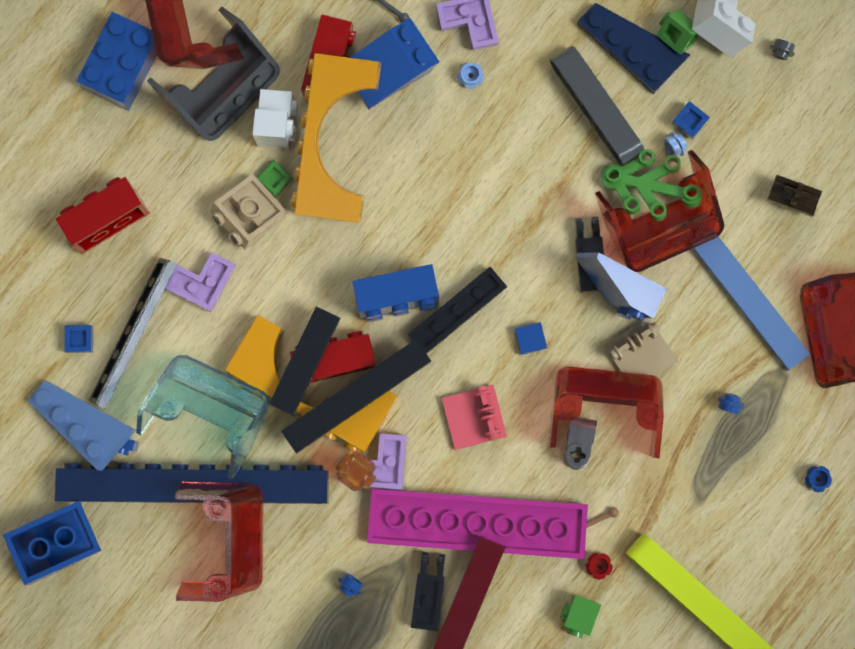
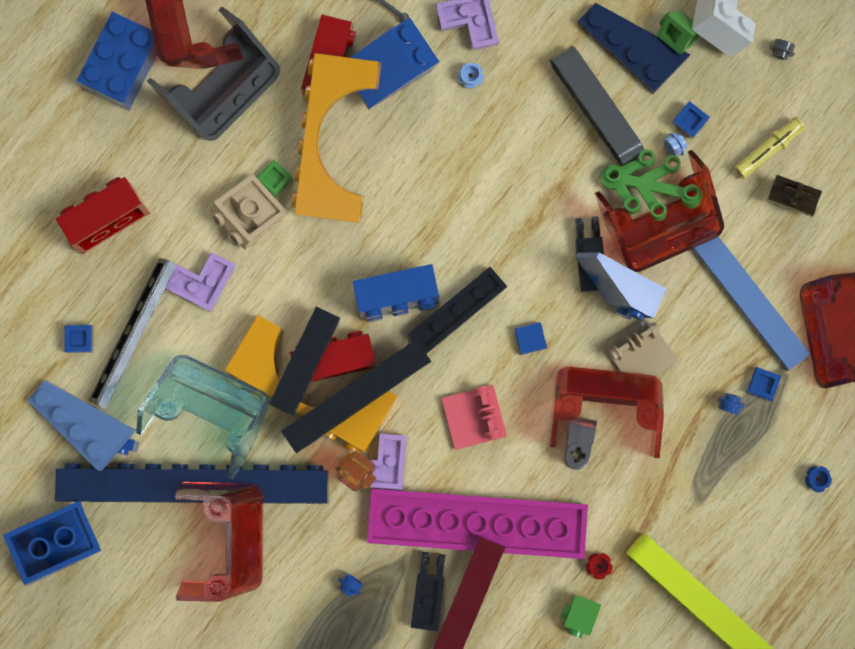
white brick [253,89,298,149] -> none
medium nougat hinge [587,507,619,528] -> none
none -> light yellow pin [734,116,806,180]
none -> blue tile [746,367,782,402]

